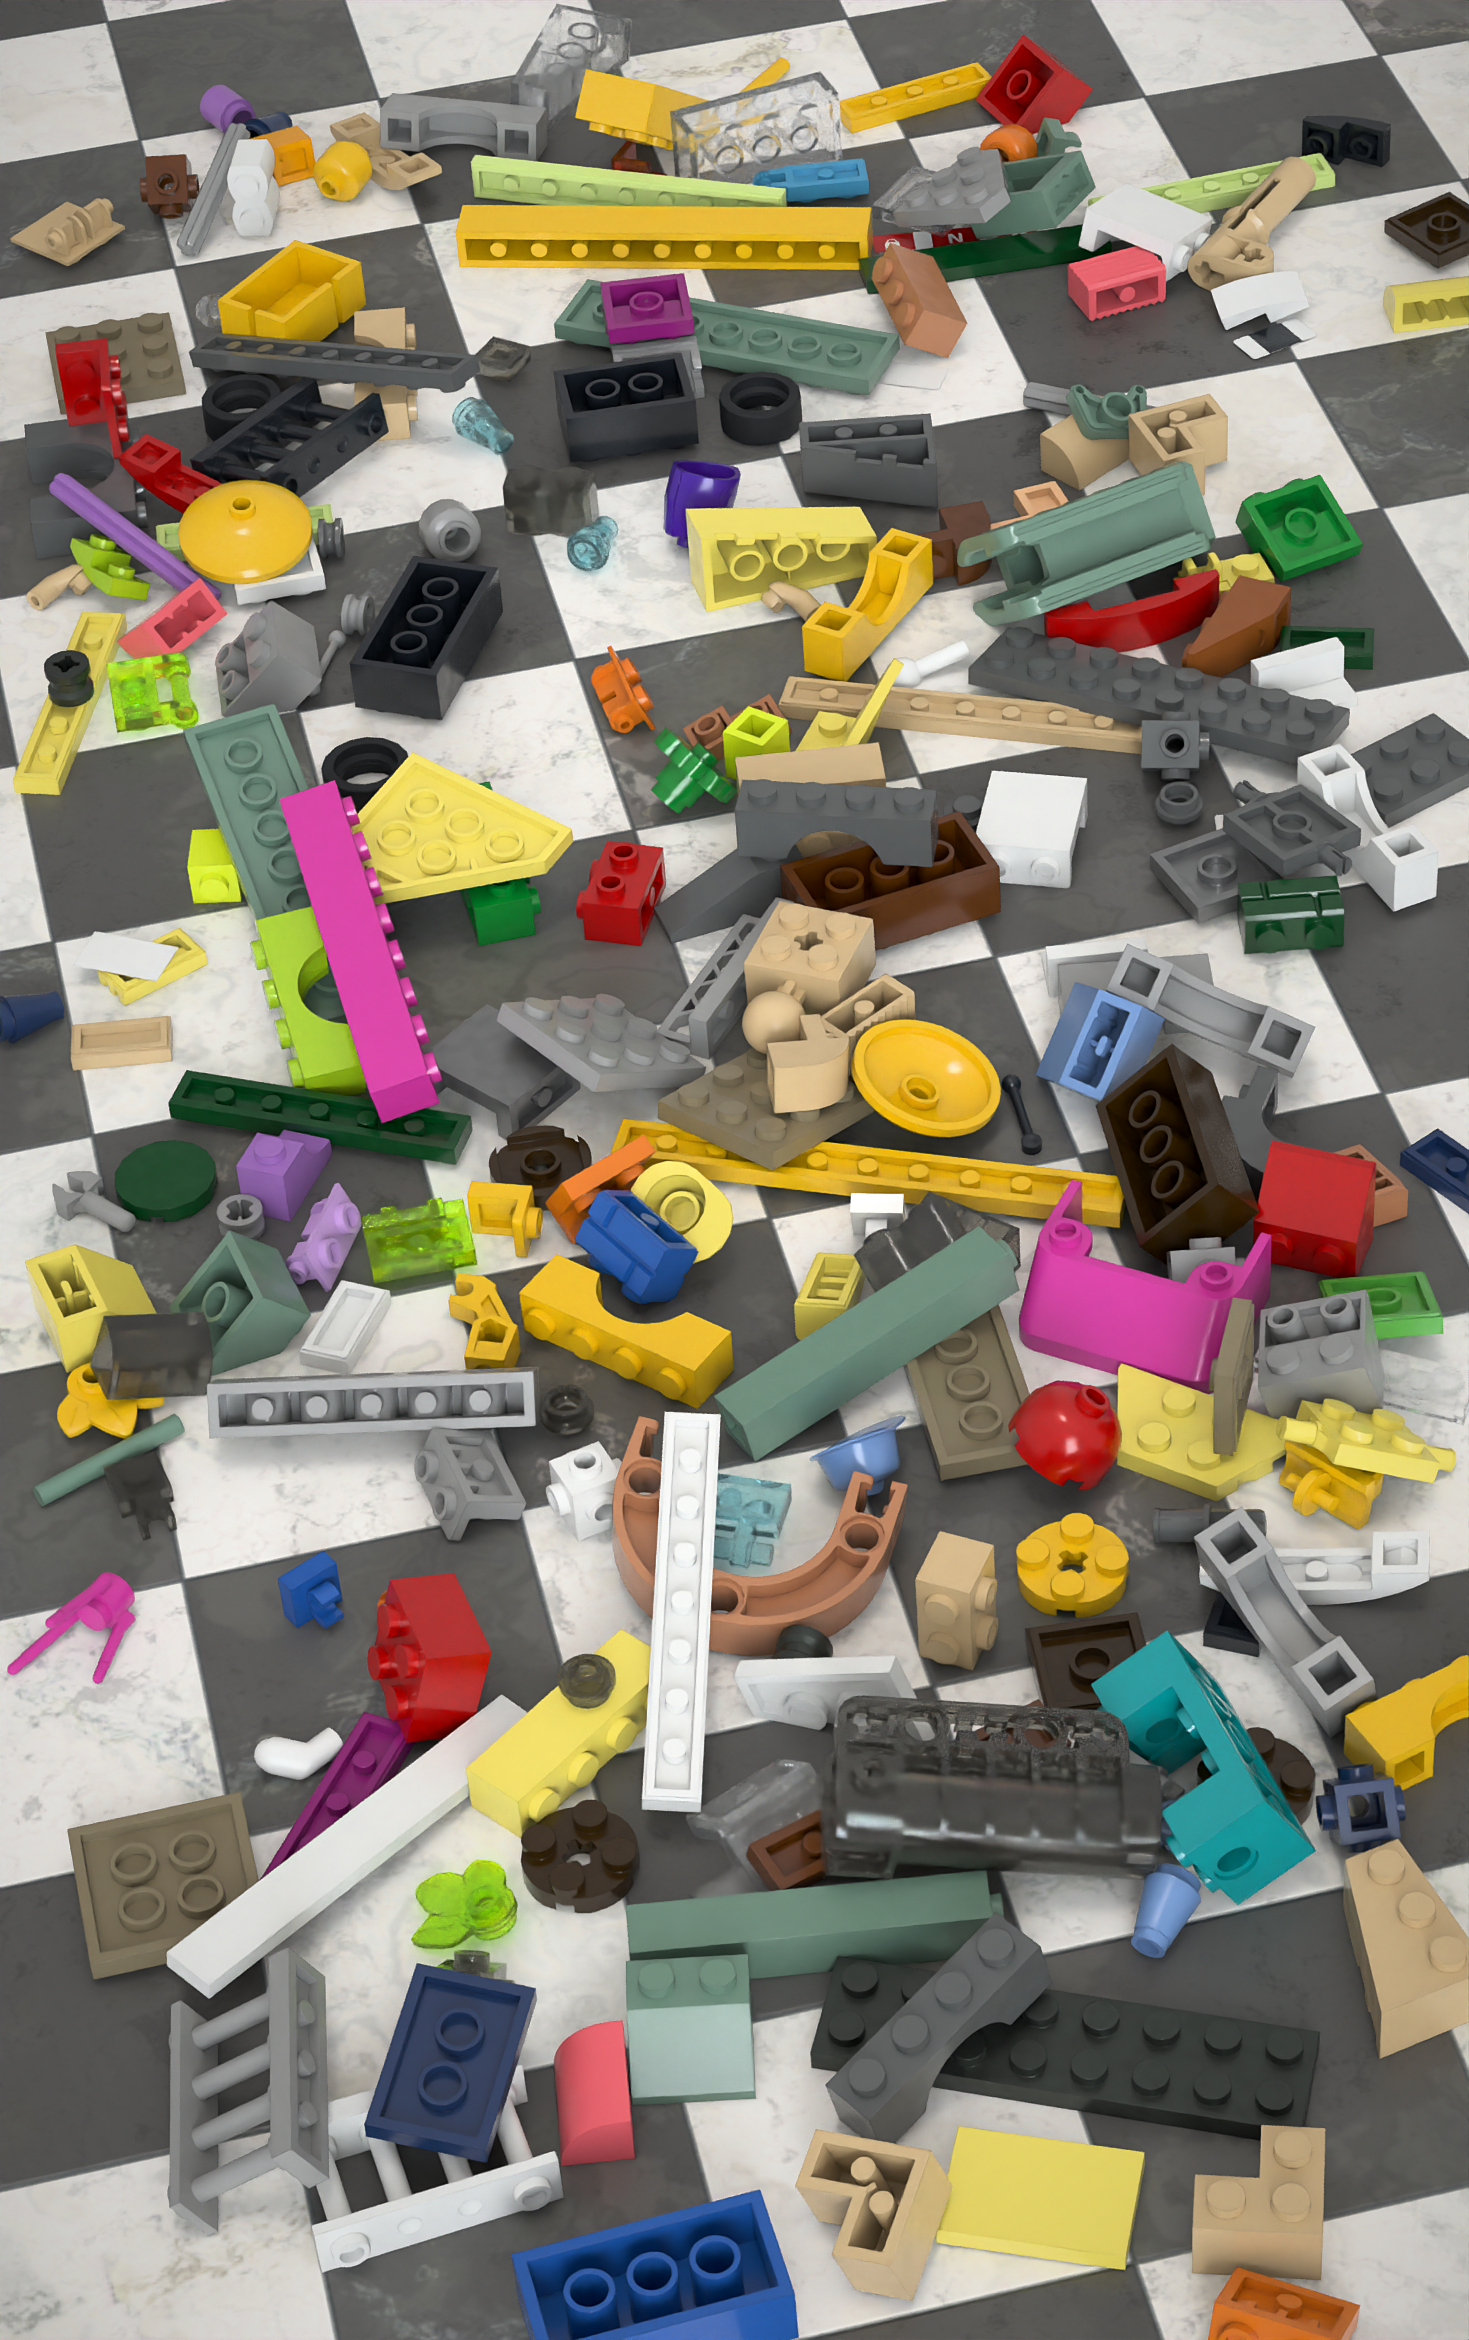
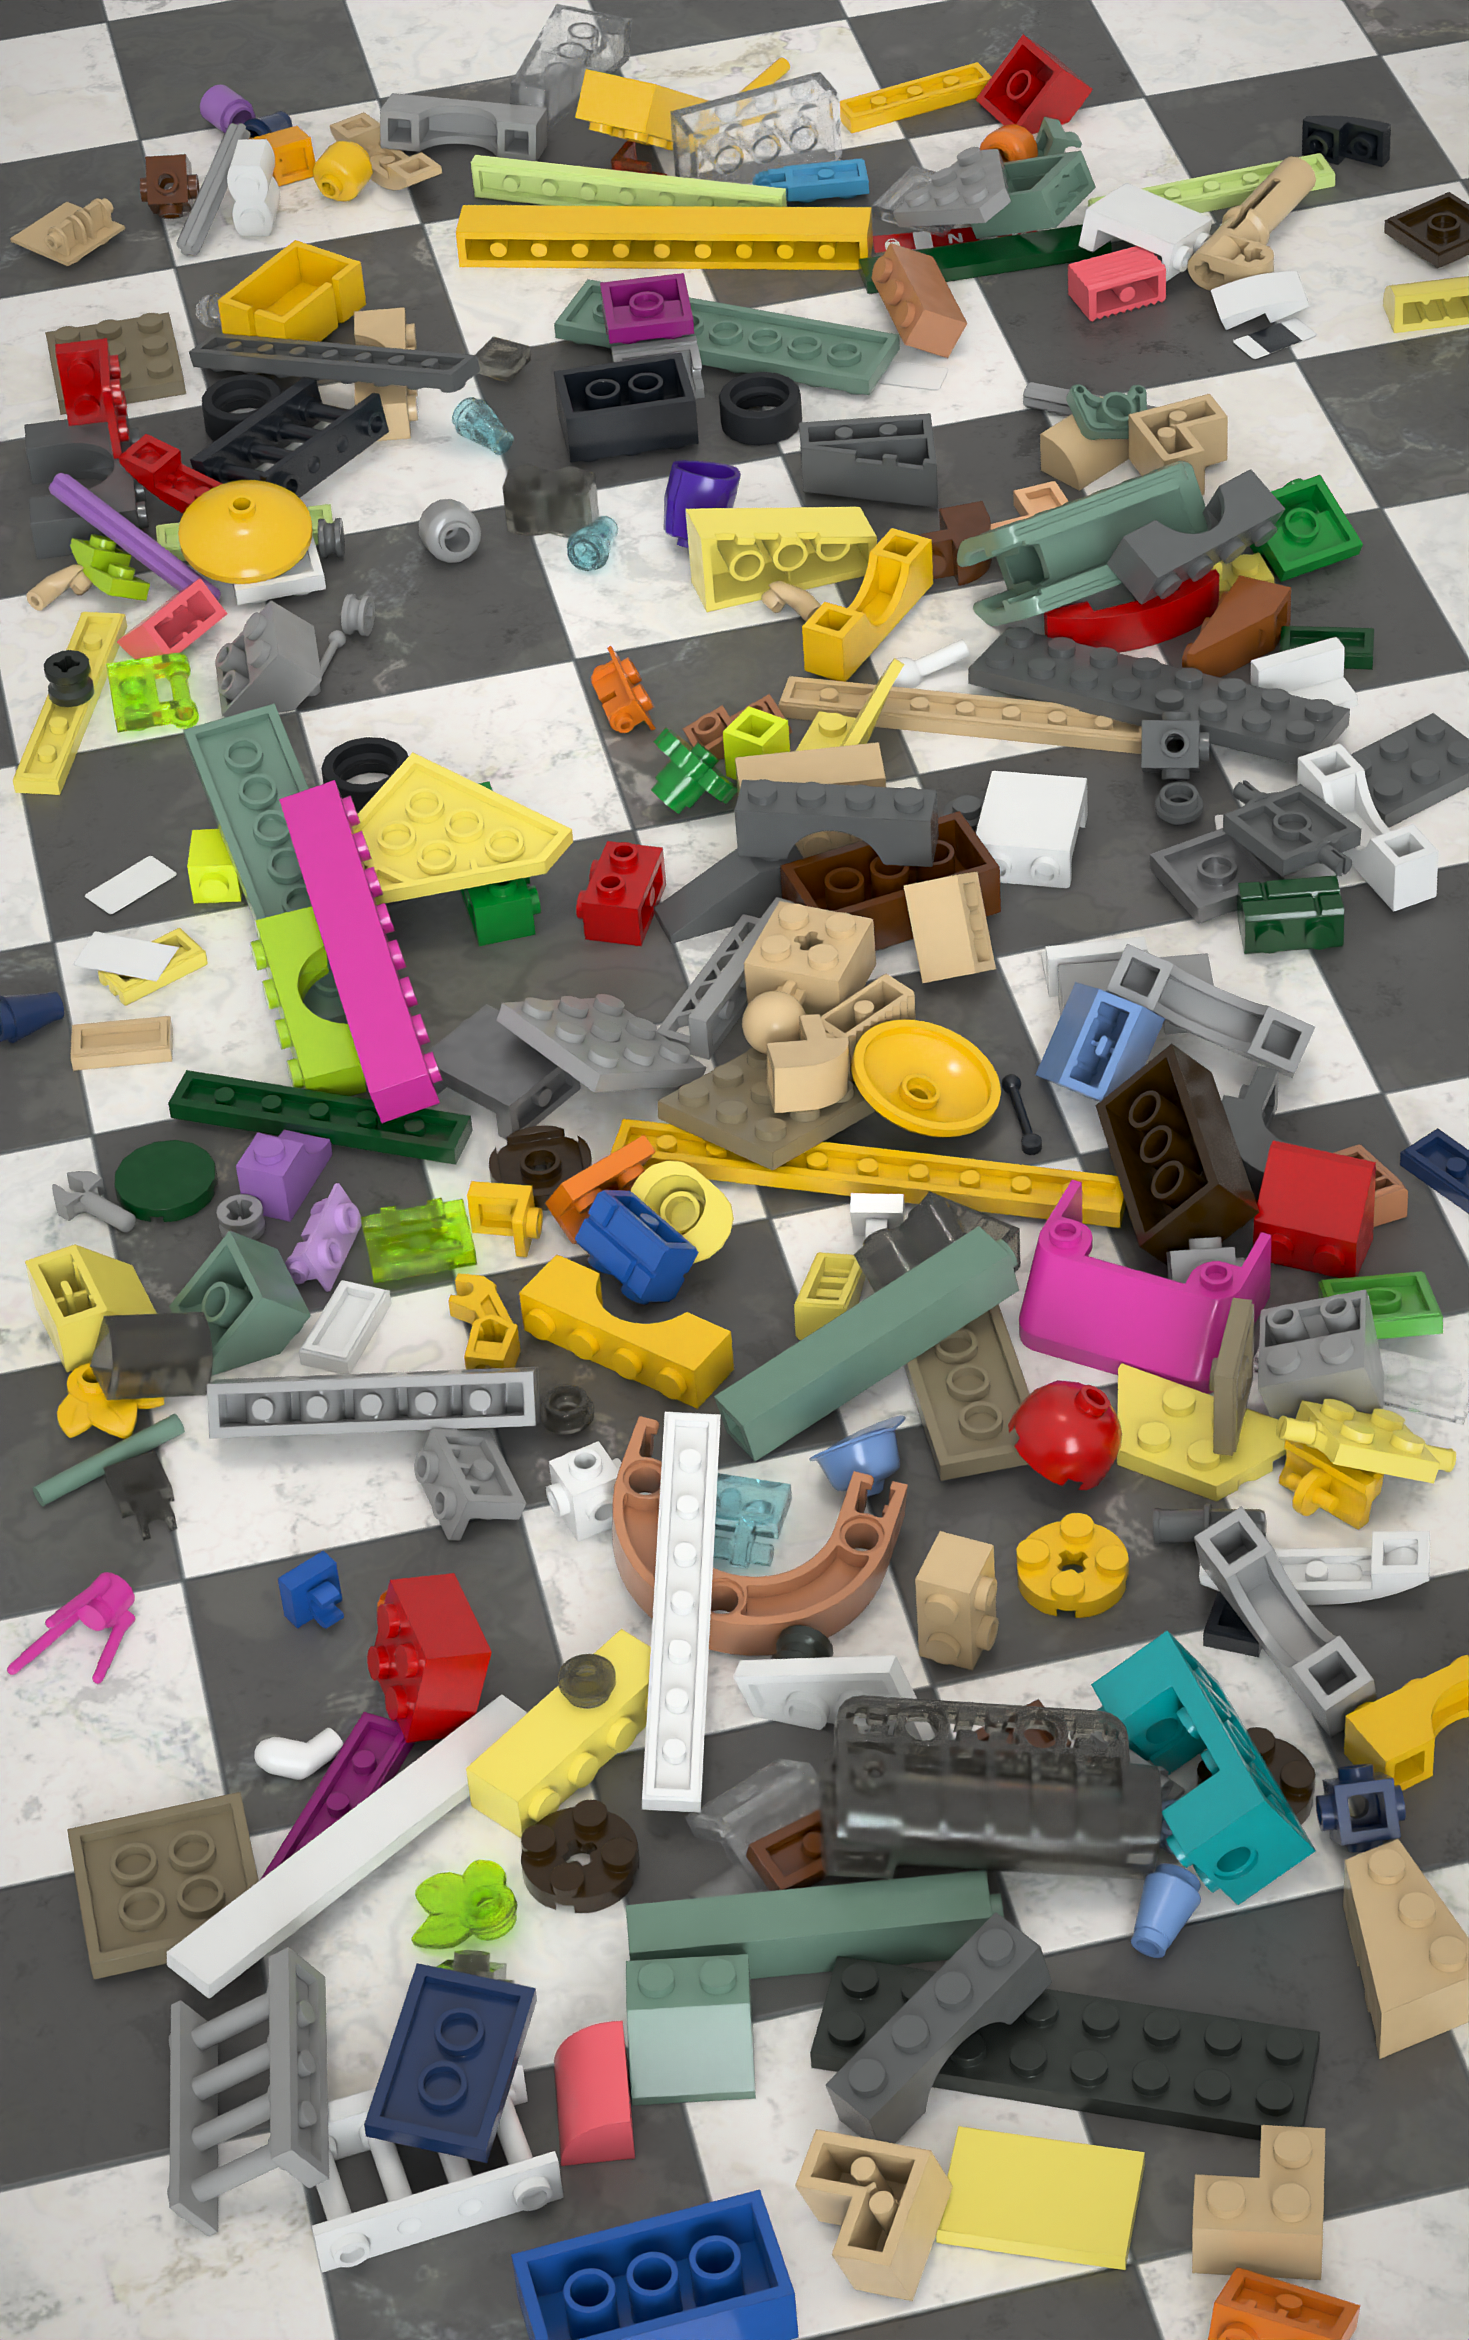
black brick [349,556,503,720] -> none
dark brown plate [1025,1612,1146,1726] -> none
none -> white sticker [85,856,177,914]
none -> tan brick [904,872,996,983]
none -> dark grey arch [1107,469,1285,605]

